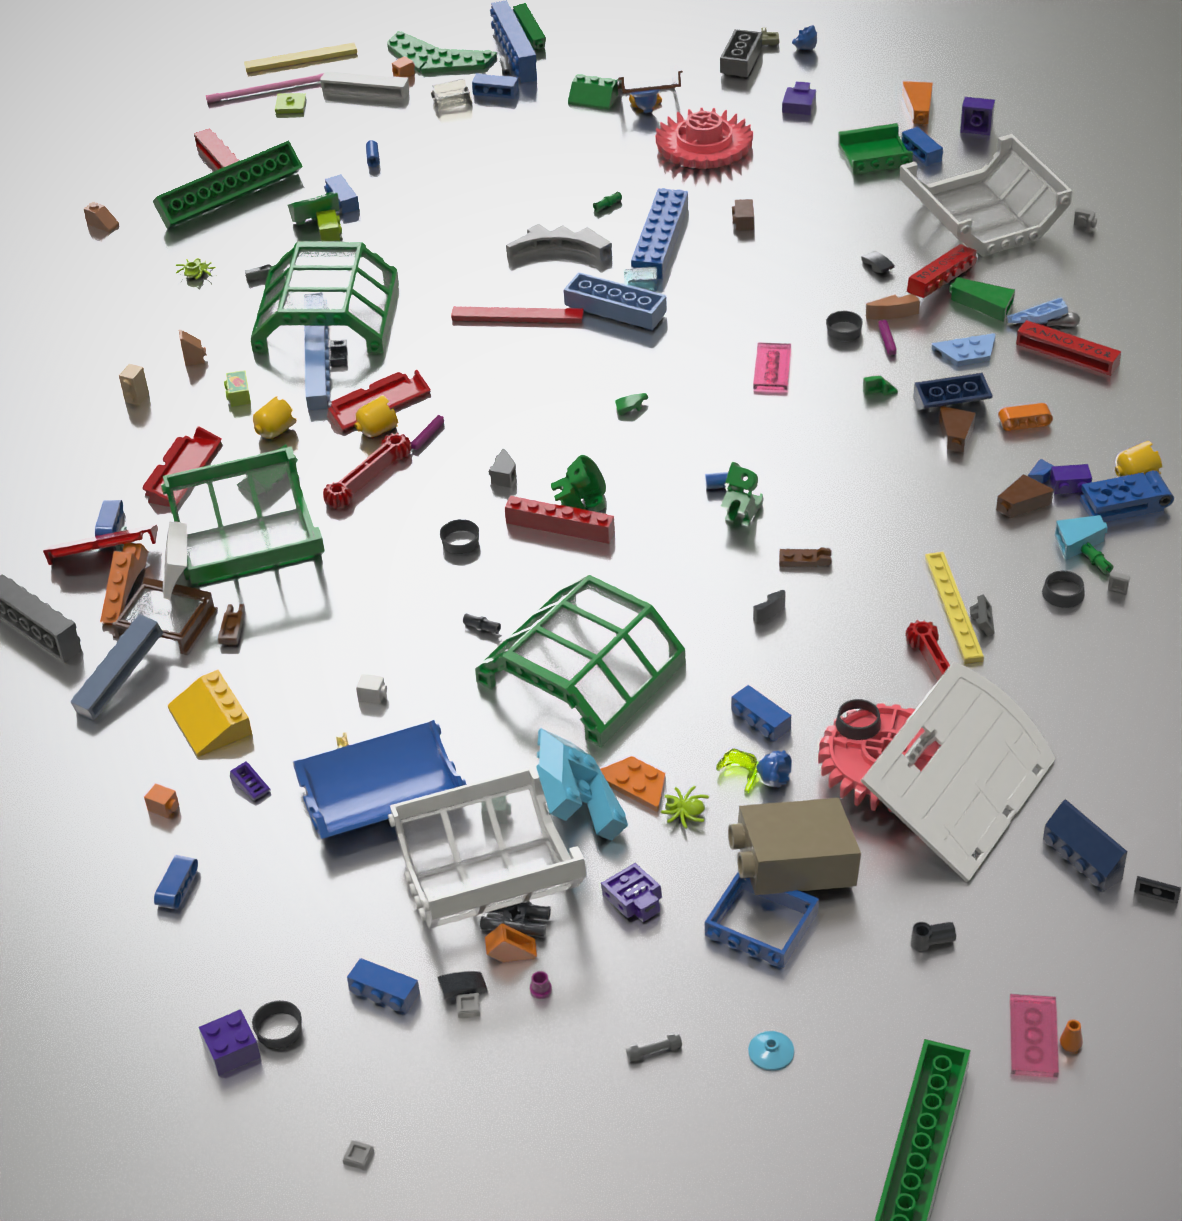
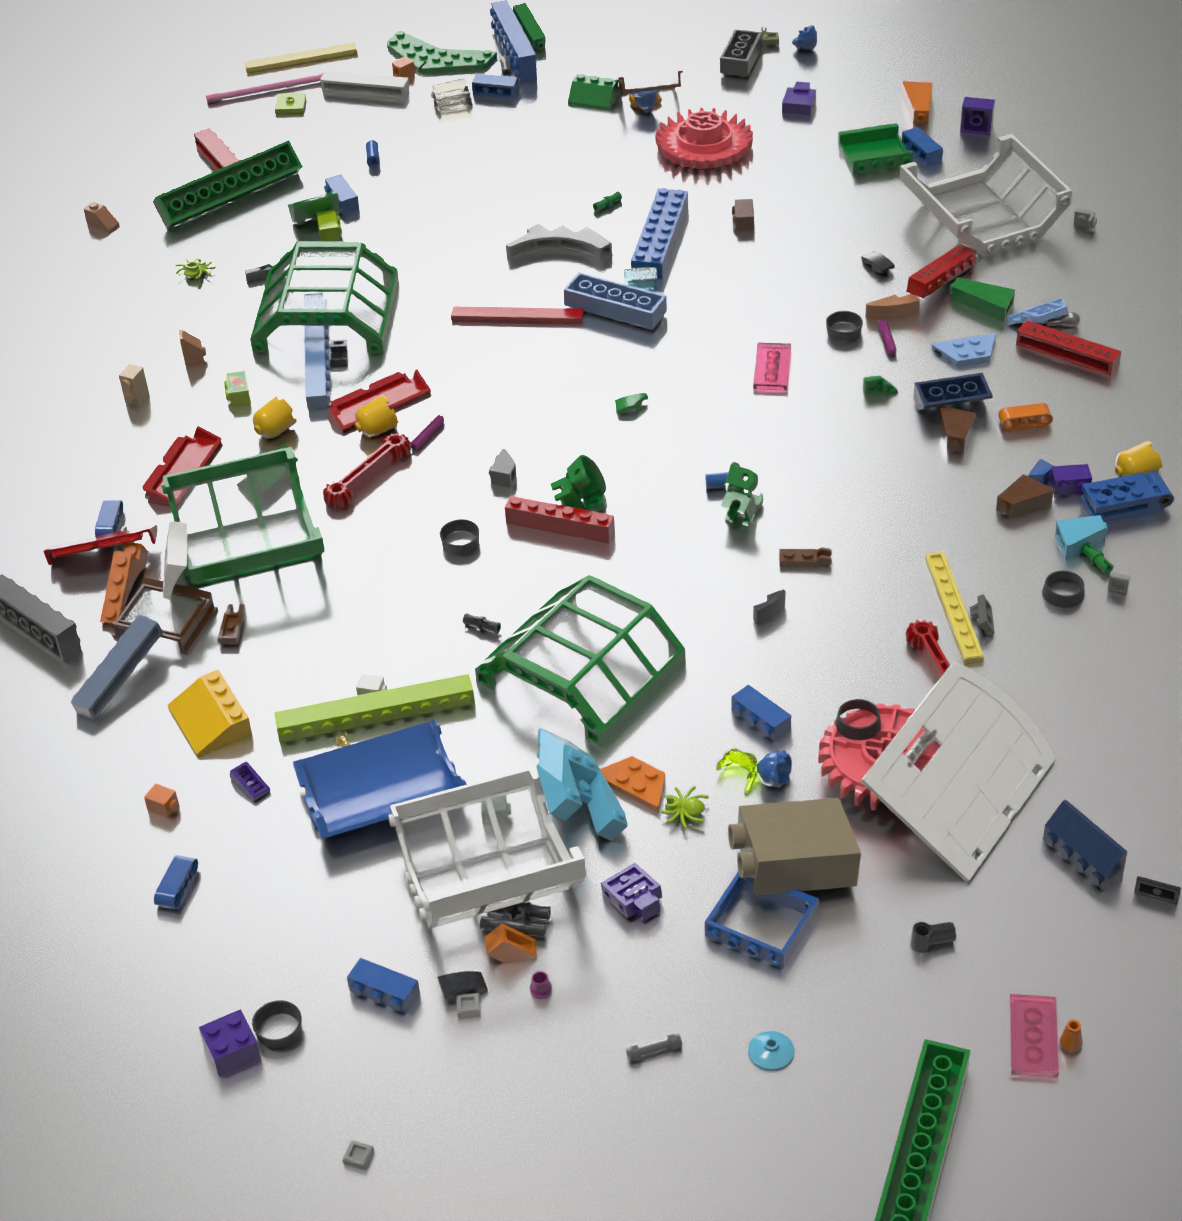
none -> lime brick [273,673,475,742]

